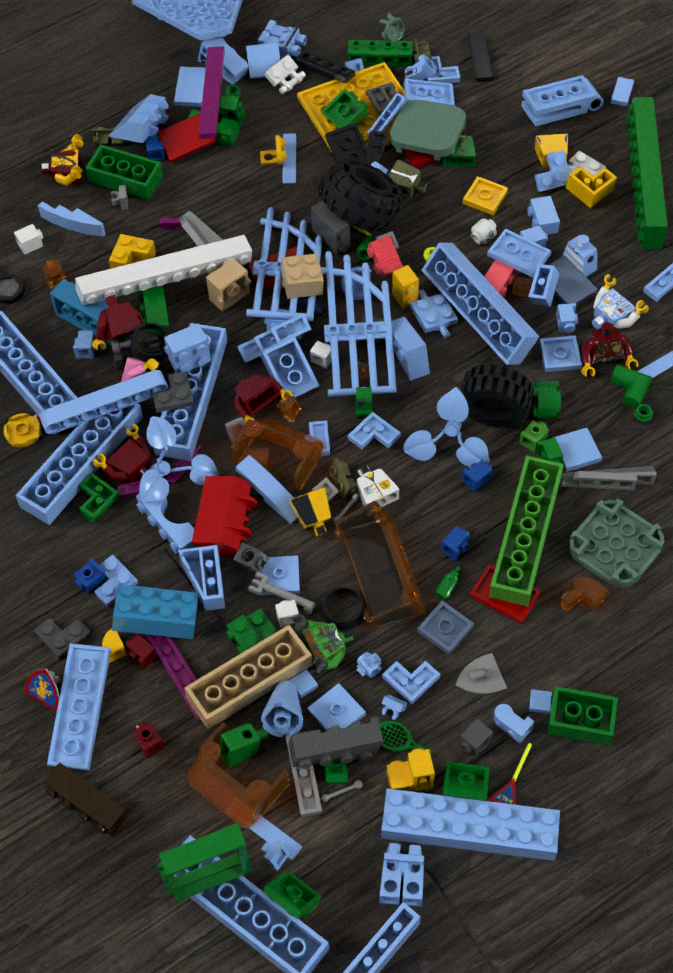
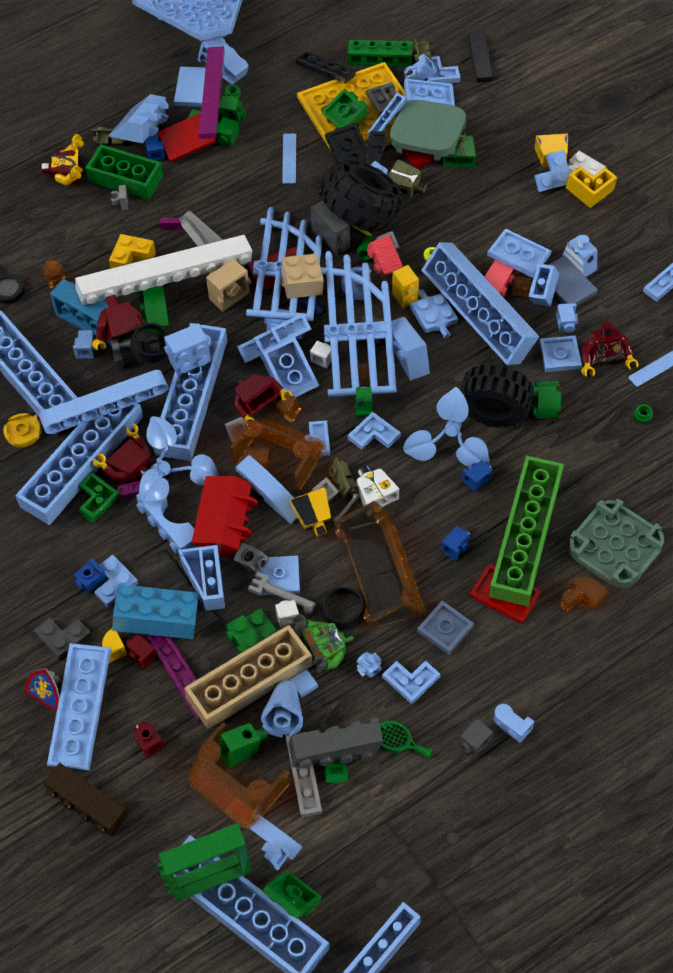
white brick [14,224,43,255] -> none
light blue slope [38,201,106,237] -> none
bright pink torso [121,356,159,382] -> none
dark grey plate [153,371,193,413] -> none
magenta piece [167,445,201,485] -> none
light blue tile [246,43,280,80] -> none
light blue hips [258,20,307,57] -> none
yellow bracket [260,135,287,165] -> none
white plate [264,55,306,94] -> none
light blue plate [307,683,366,730] -> none
light grey hinge [321,780,363,802] -> none
light blue tile [345,58,364,72] -> none
sand green piece [379,13,405,41] -> none
light blue hips [379,843,424,907] -> none
light blue tile [381,694,408,720] -> none
light blue brick [381,789,560,861] -> none
yellow brick [386,748,435,792] -> none
green piece [435,566,461,600] -> none
green plate [443,761,489,801] -> none
light grey shield [455,653,507,694] -> none
yellow tile [462,176,508,215] -> none
white head [471,218,497,244] -> none
piece [487,743,532,805] -> none
bright green brick [519,420,549,453] -> none
light blue brick [520,225,548,247] -> none
light blue hinge [521,75,603,126] -> none
light blue brick [527,196,560,235] -> none
light blue tile [529,689,552,714] -> none
green brick [536,437,563,464] -> none
green brick [547,686,618,746] -> none
light blue tile [553,428,602,472] -> none
light grey wedge [560,466,656,491] -> none
torso [592,274,649,329] -> none
light blue tile [611,77,634,107] -> none
green brick [611,364,652,408] -> none
green brick [626,97,668,249] -> none

